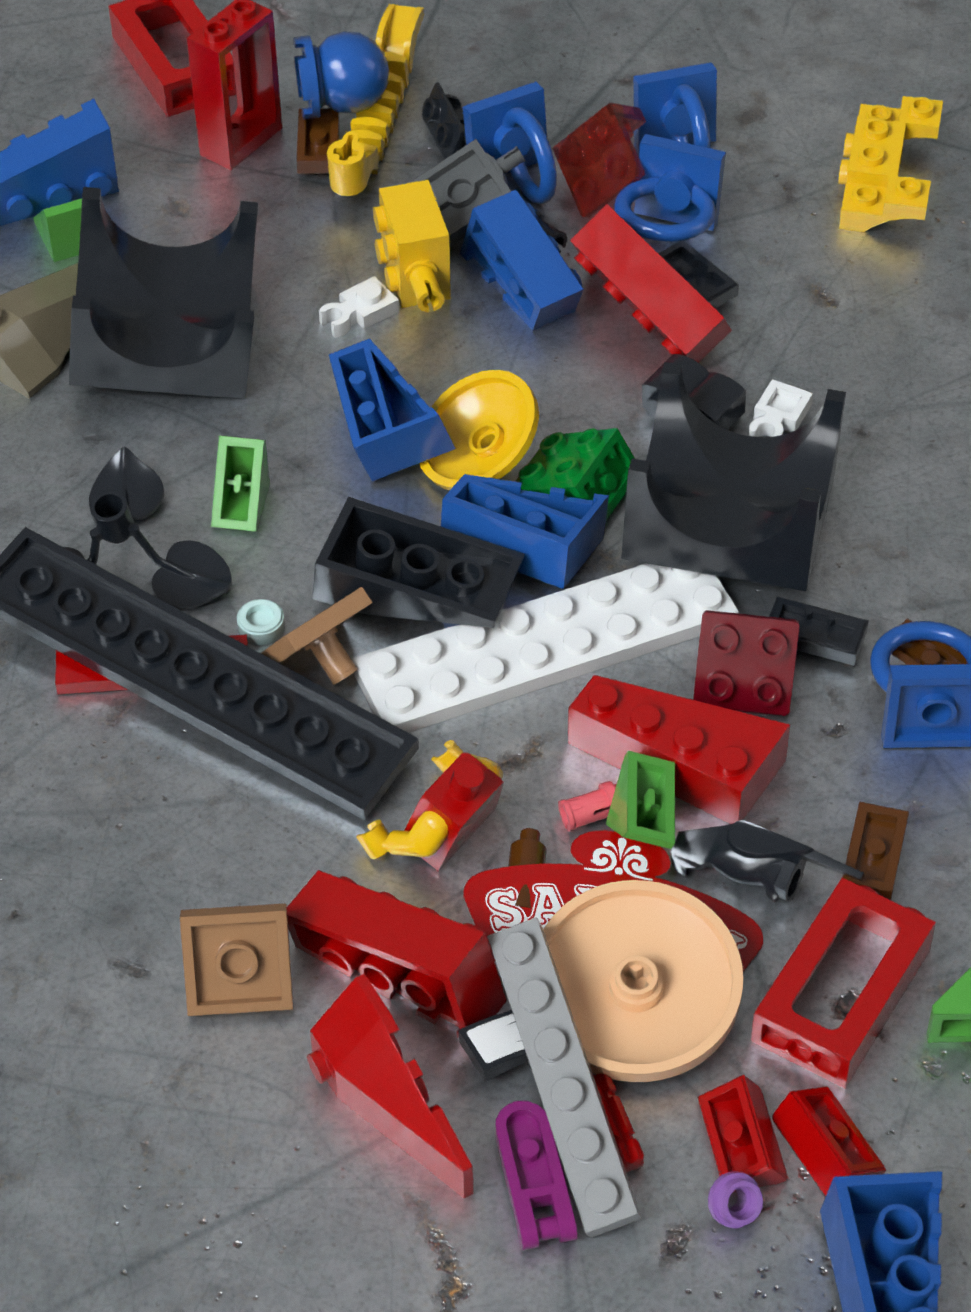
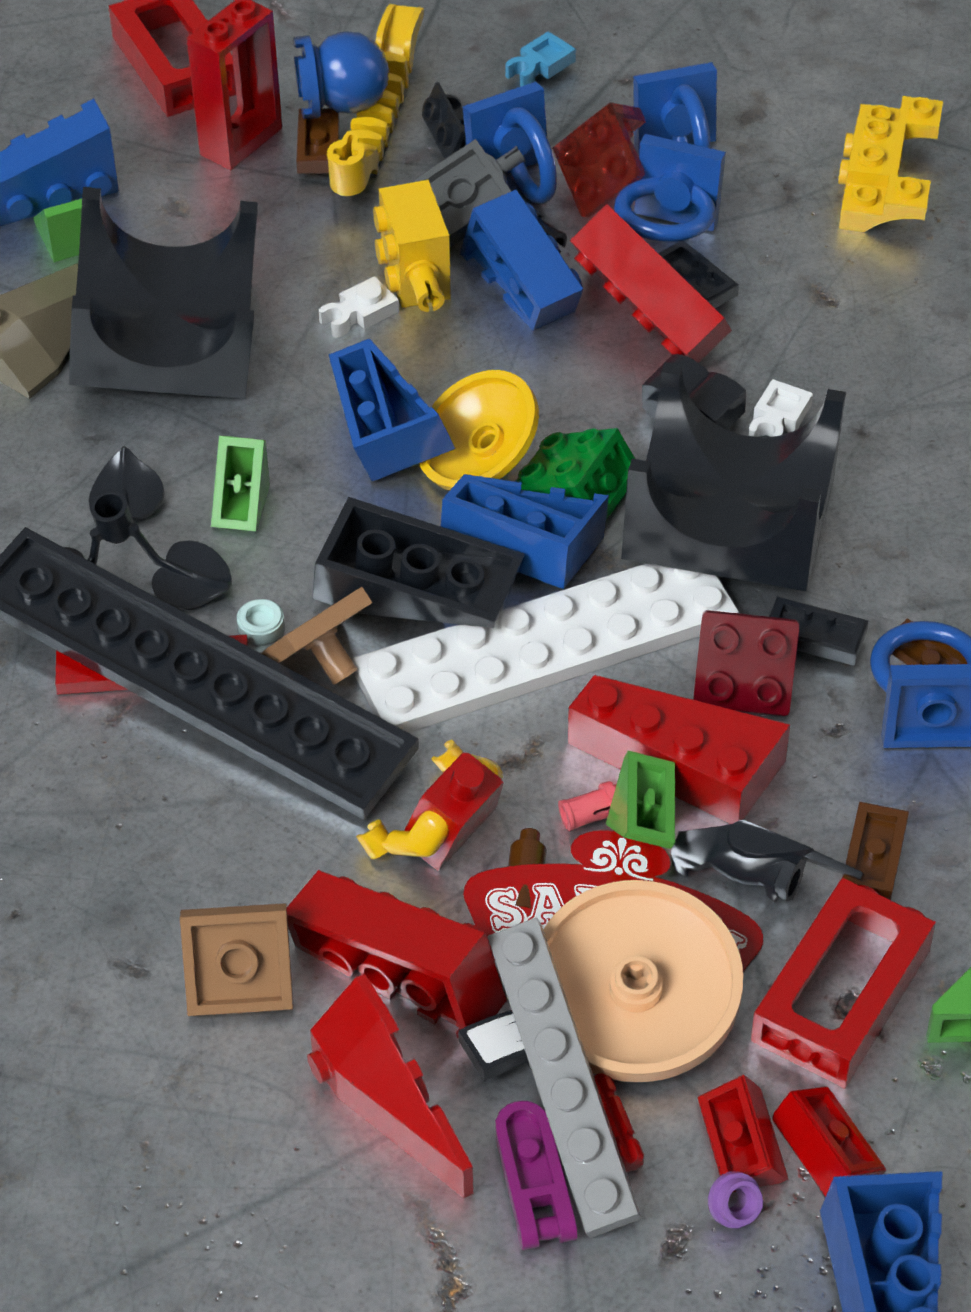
none -> dark azure plate [505,31,576,87]

